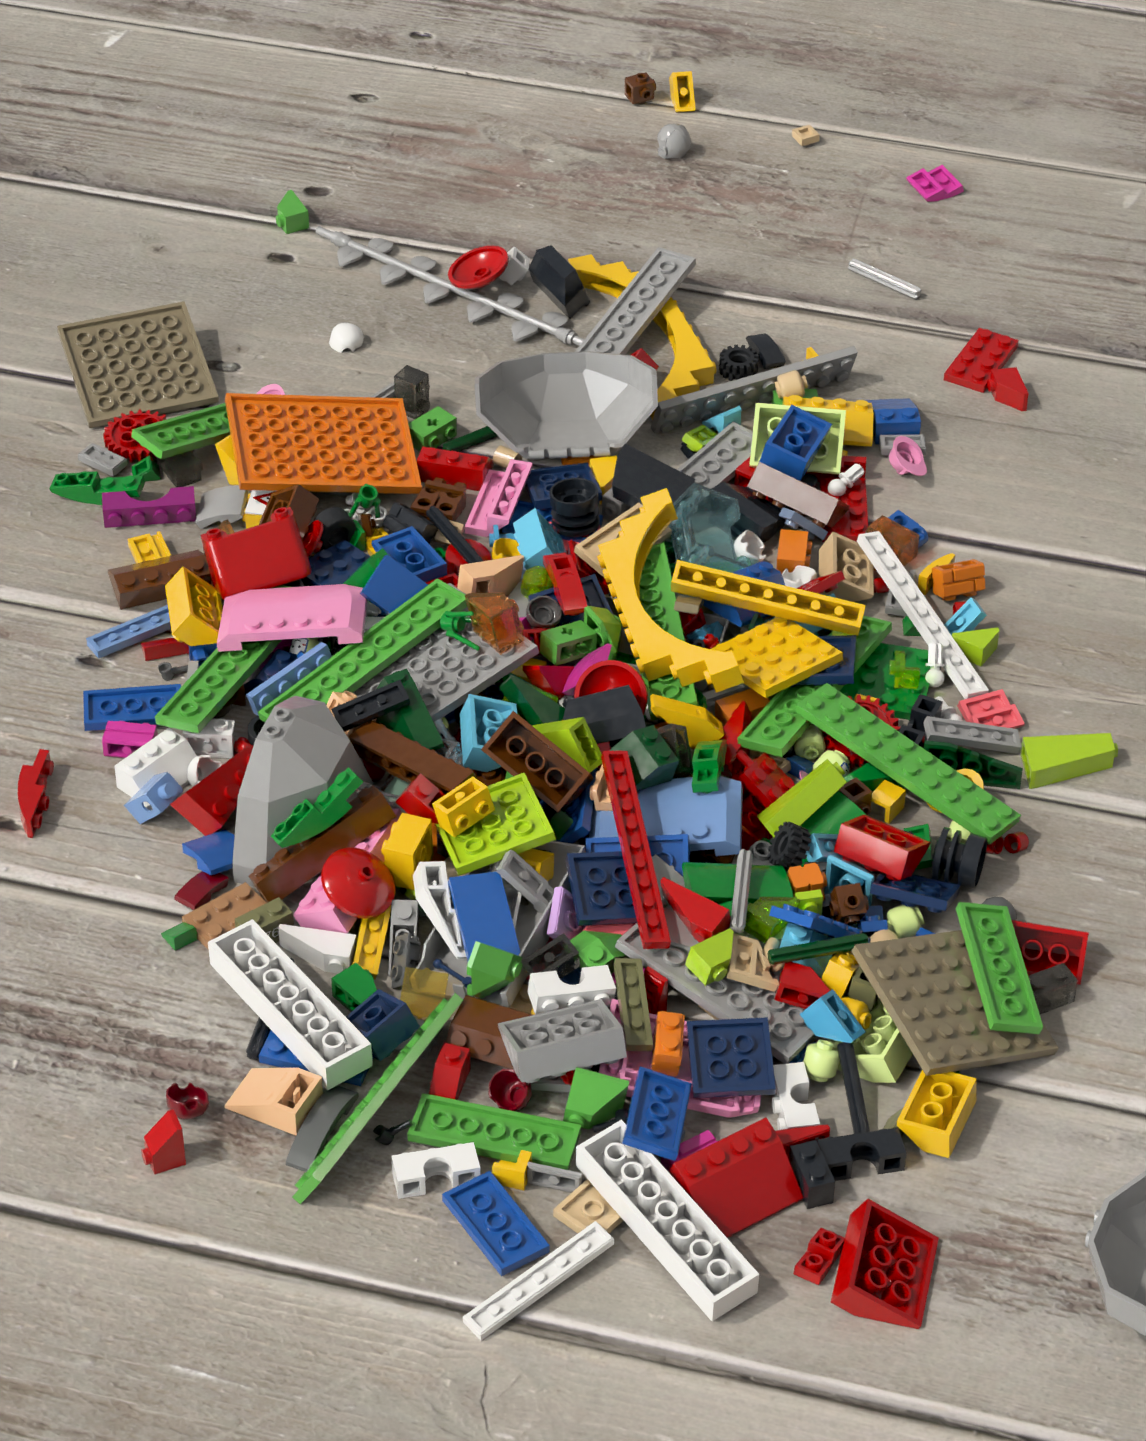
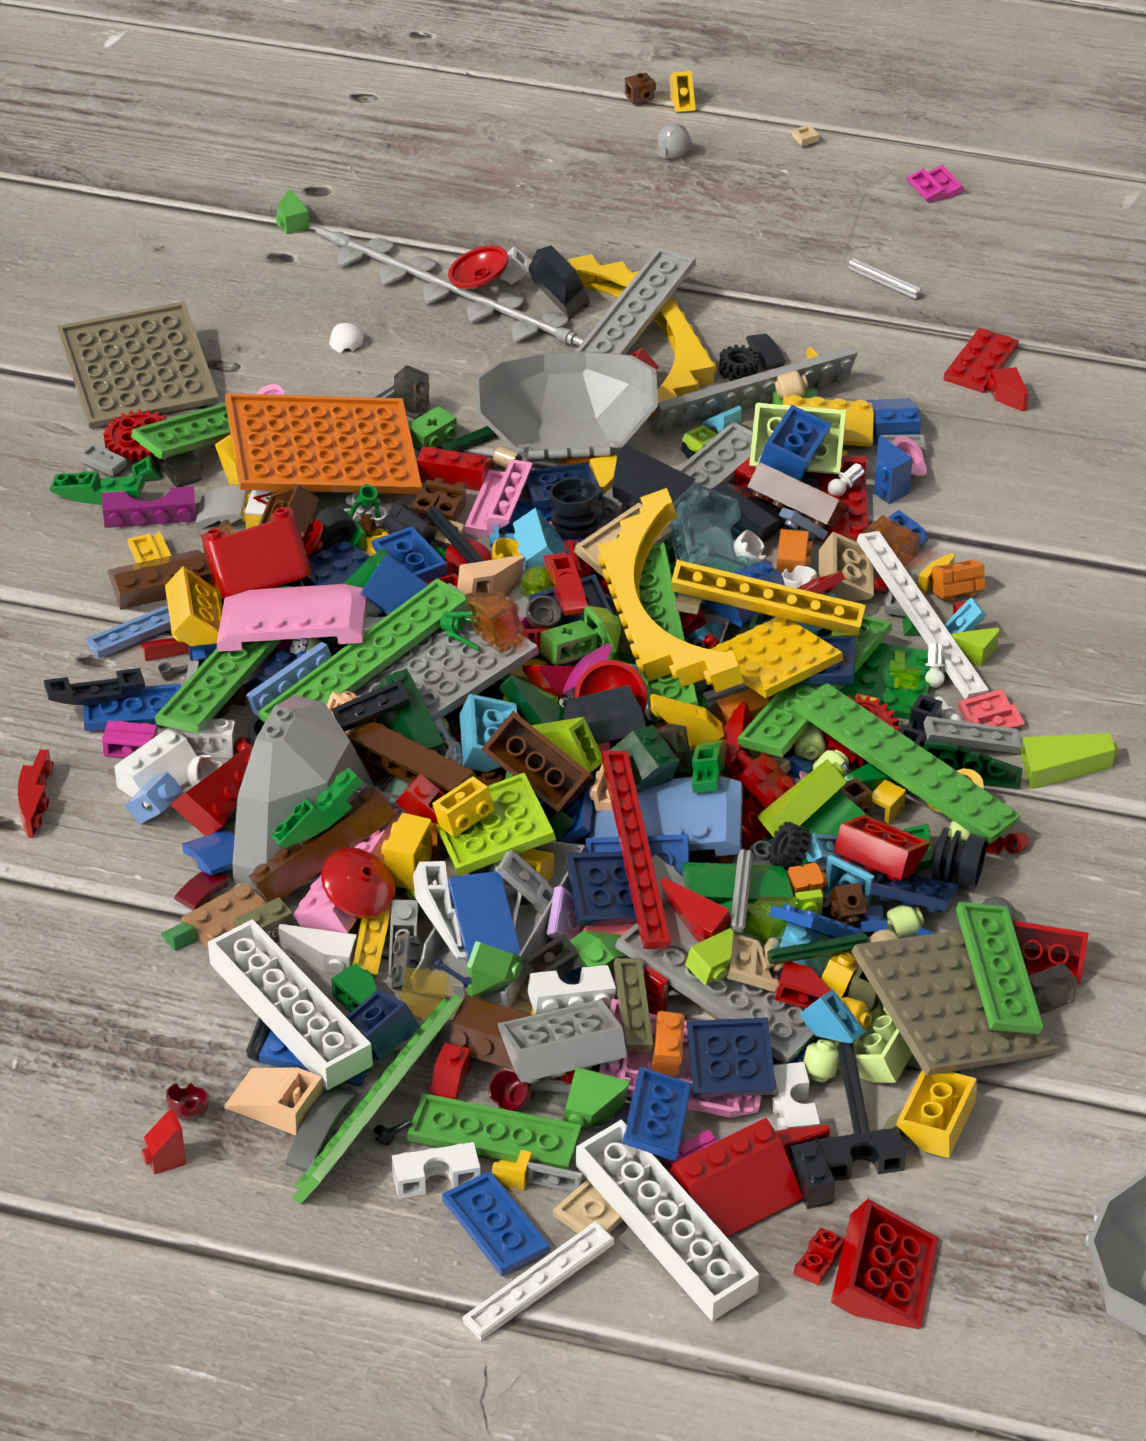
none -> black slope [44,668,145,705]
none -> blue slope [874,436,913,504]

